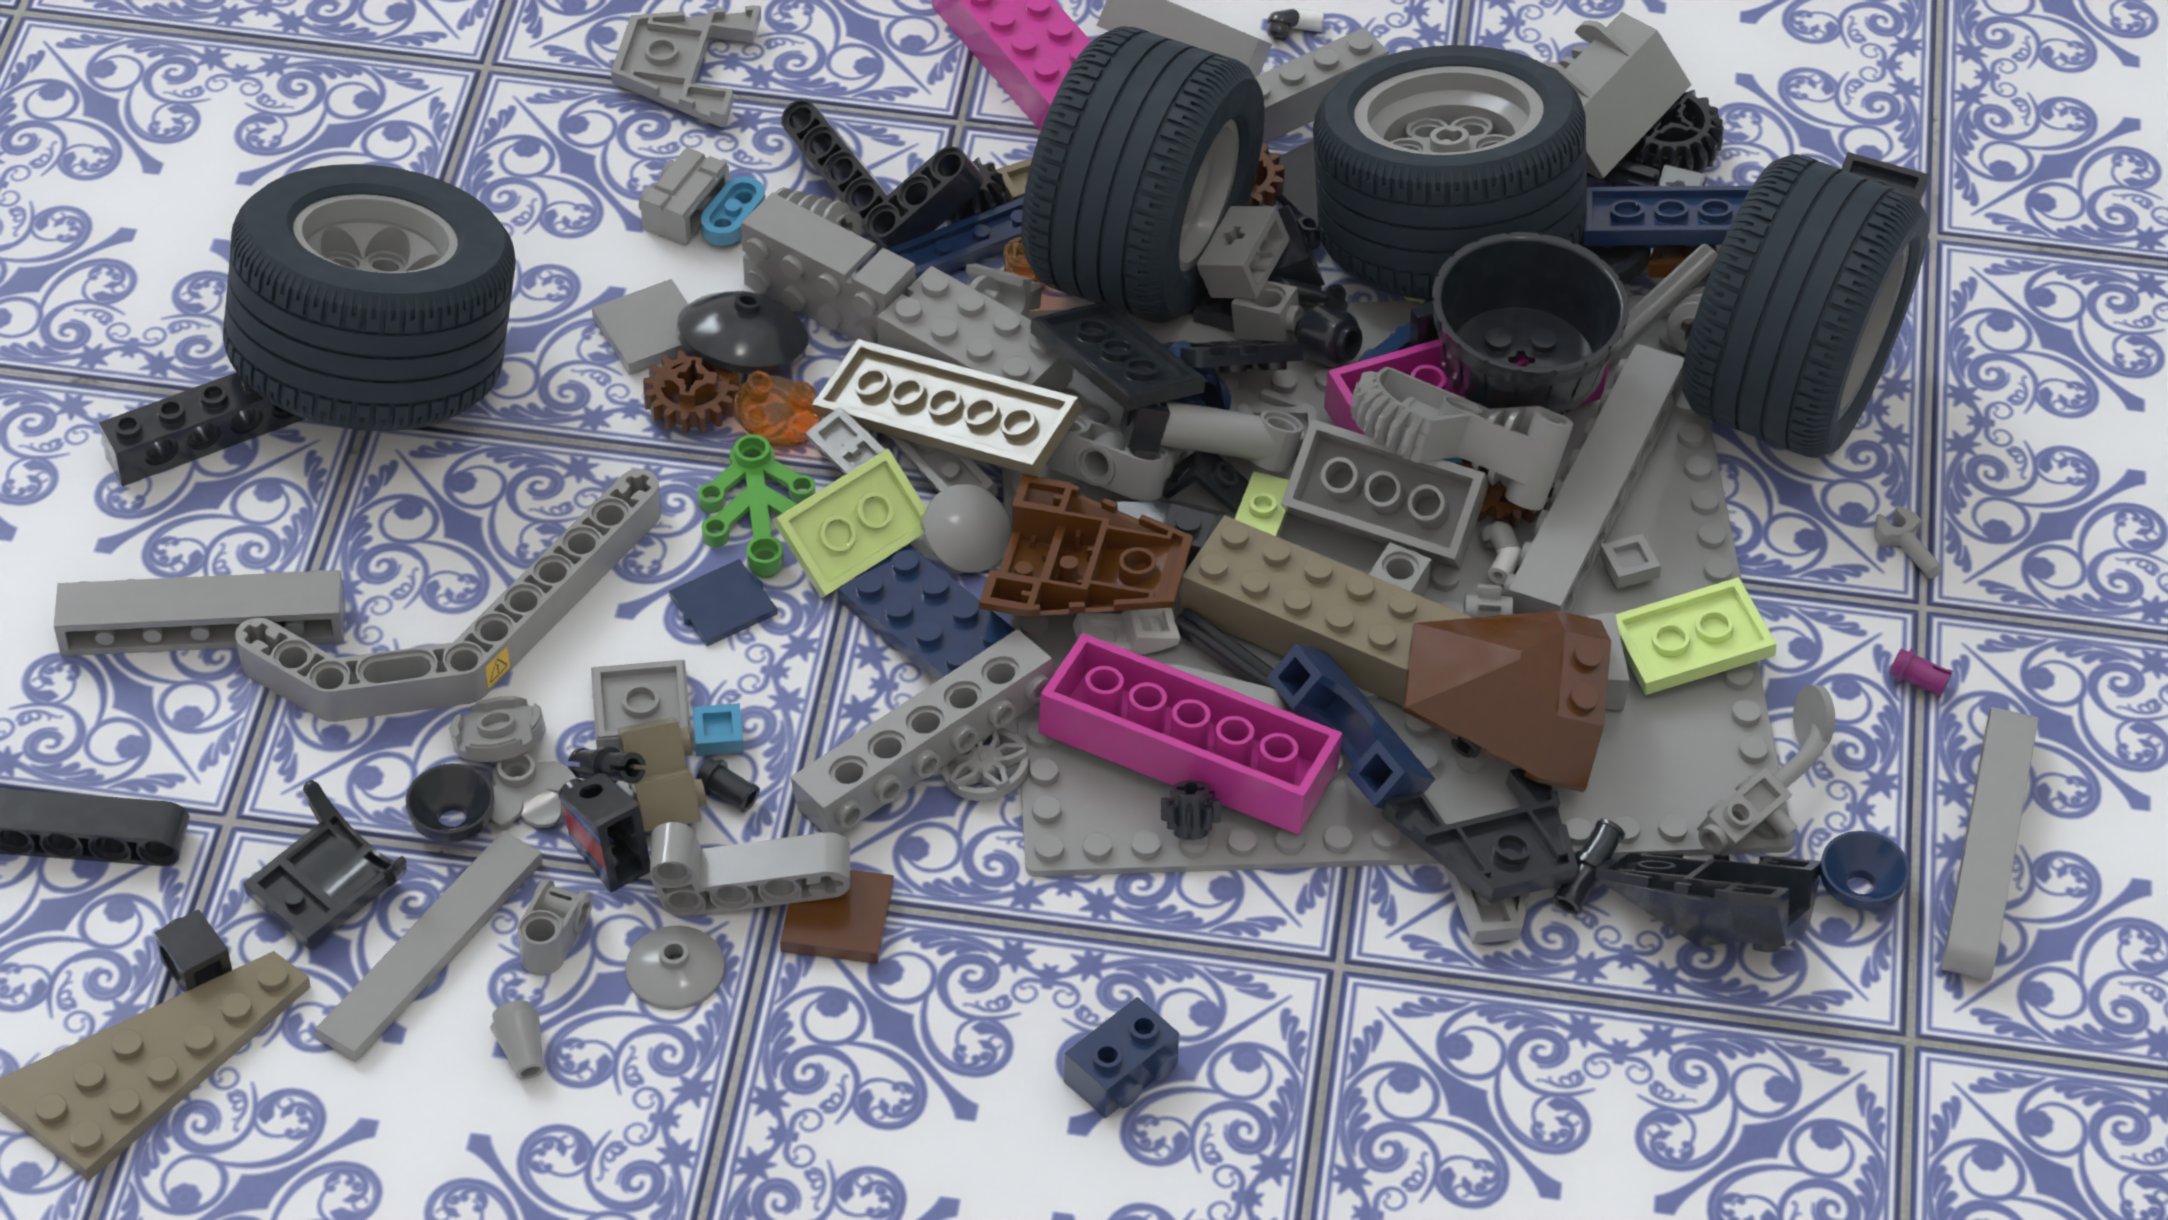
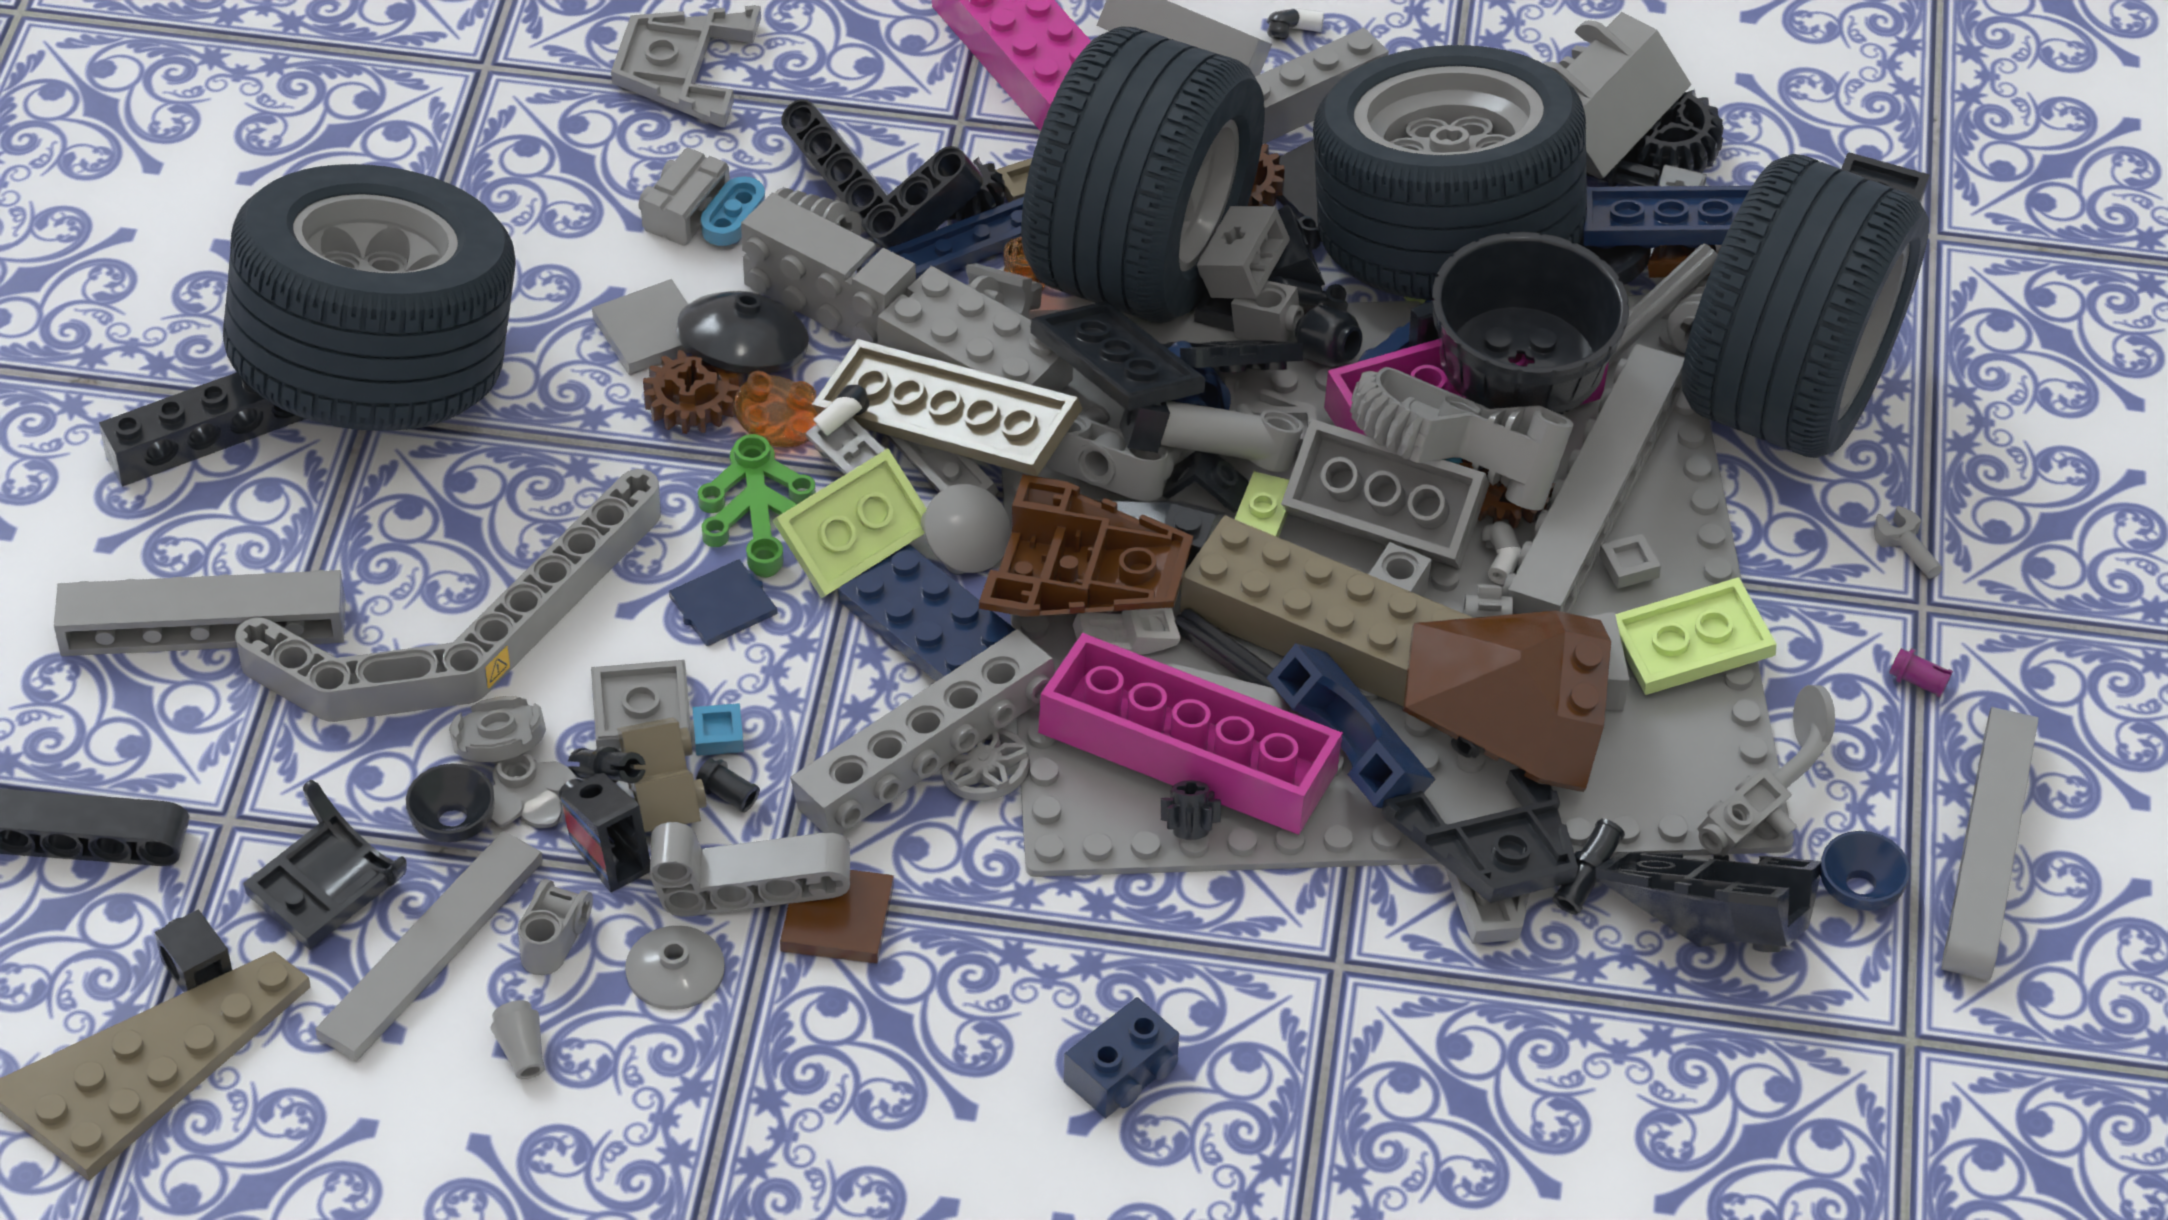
none -> white arm [813,384,870,437]

